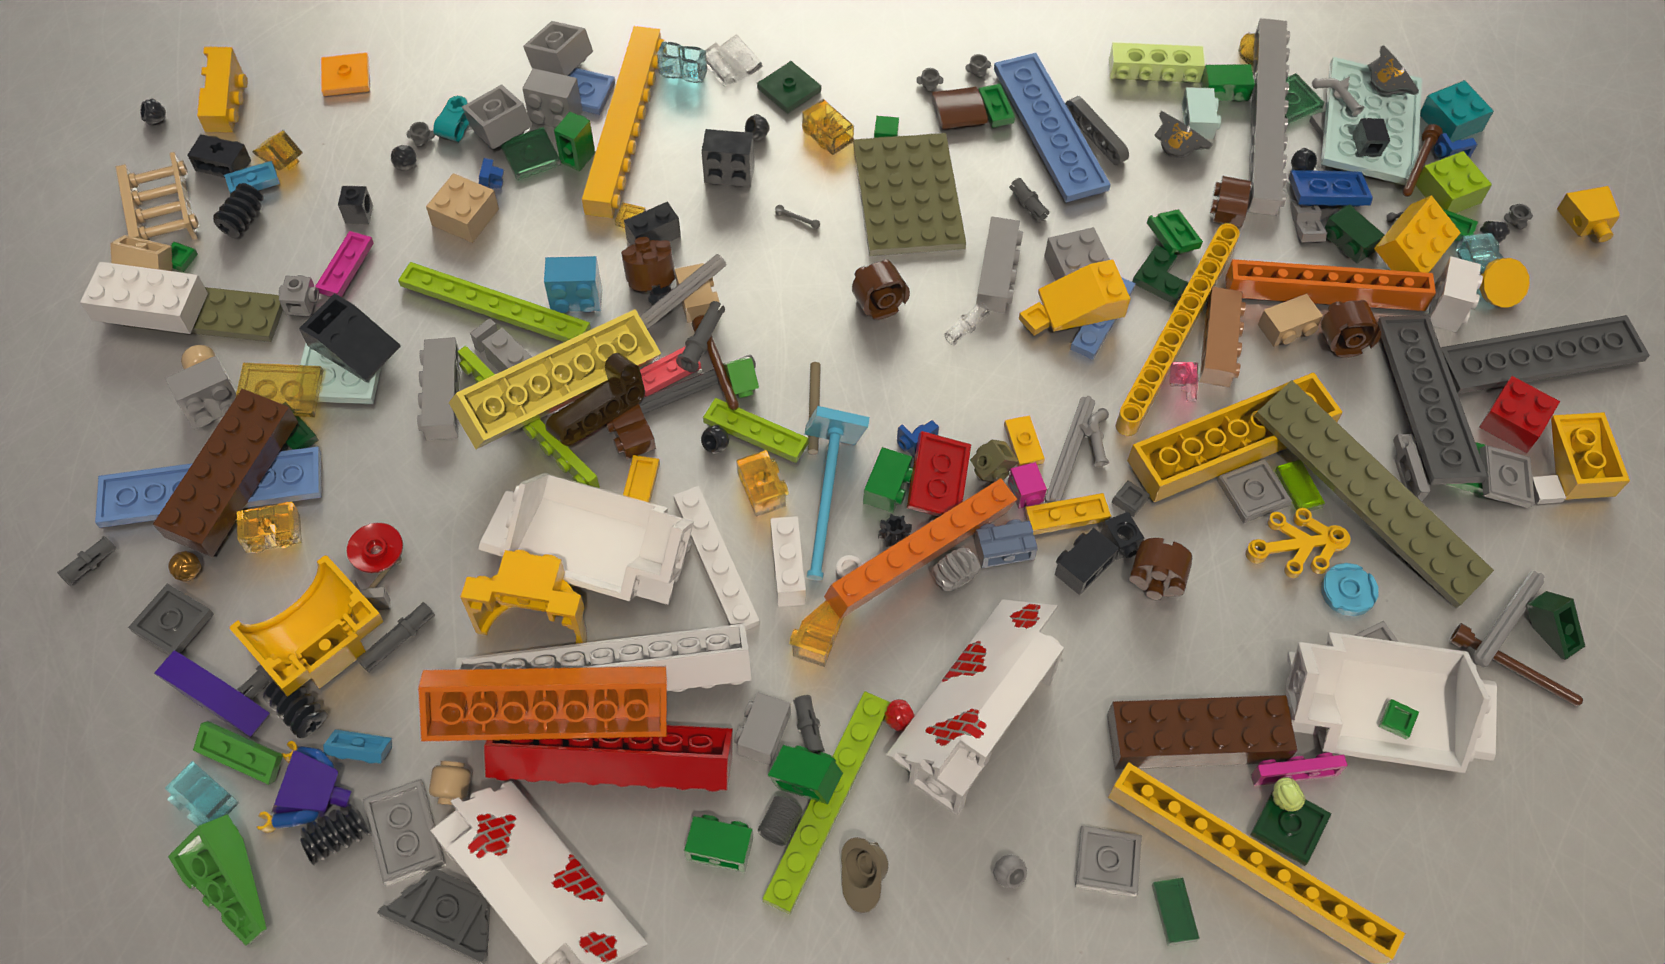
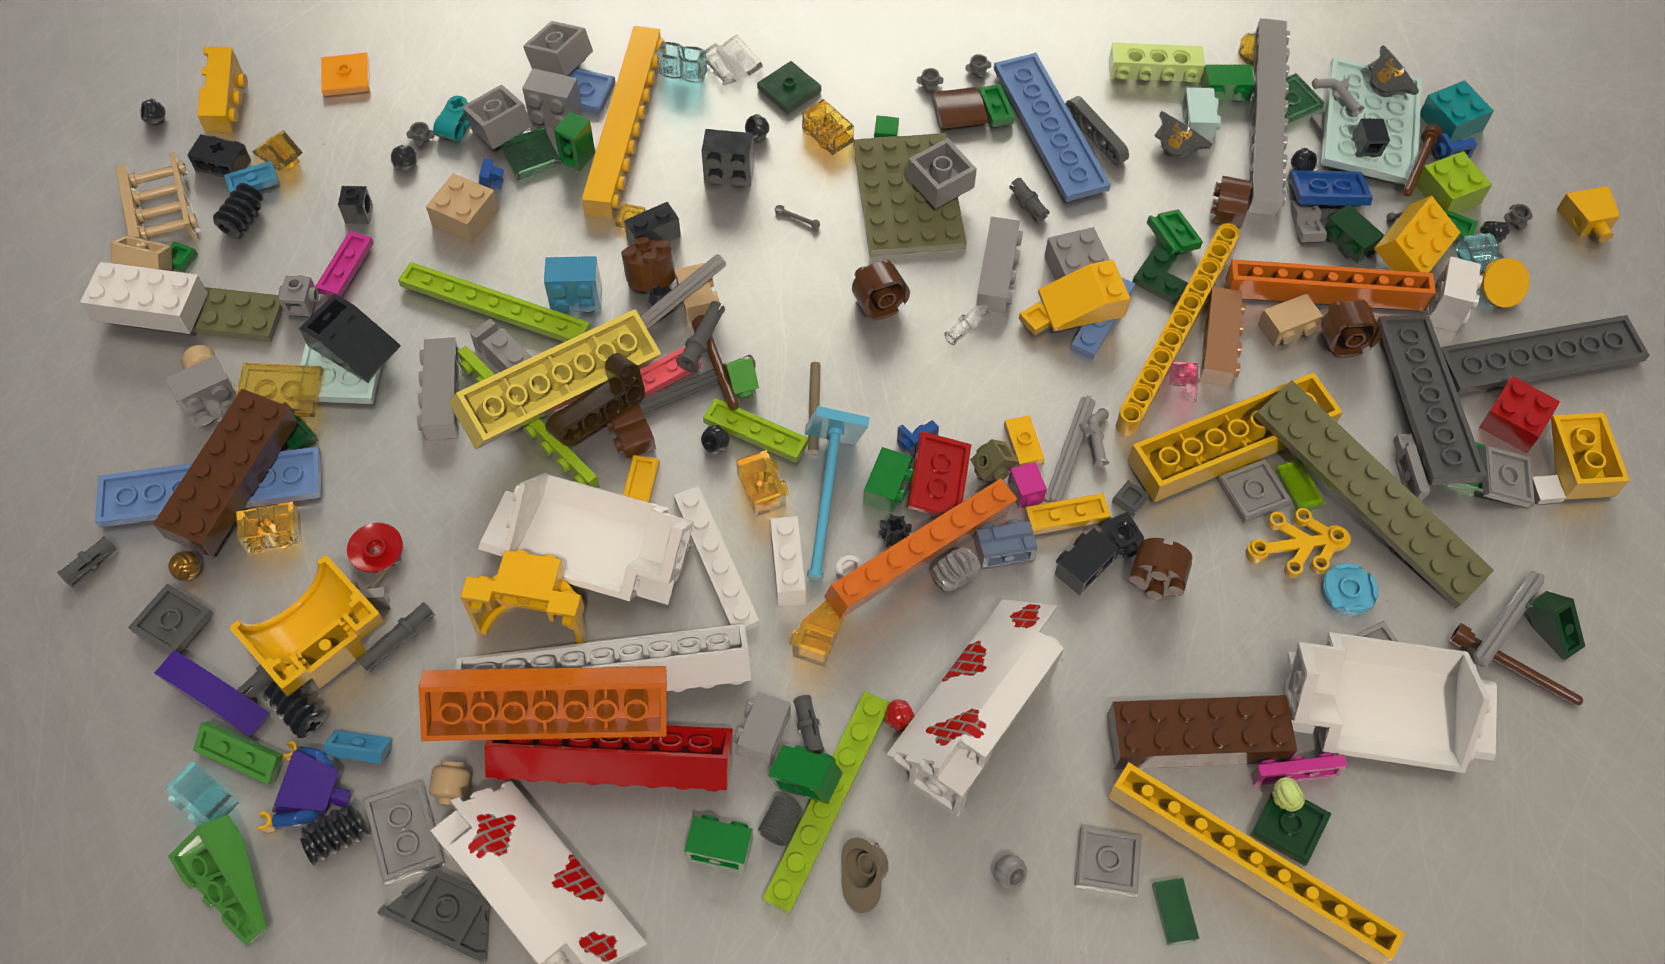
green tile [1379,699,1419,739] -> none
none -> light grey brick [907,138,977,209]

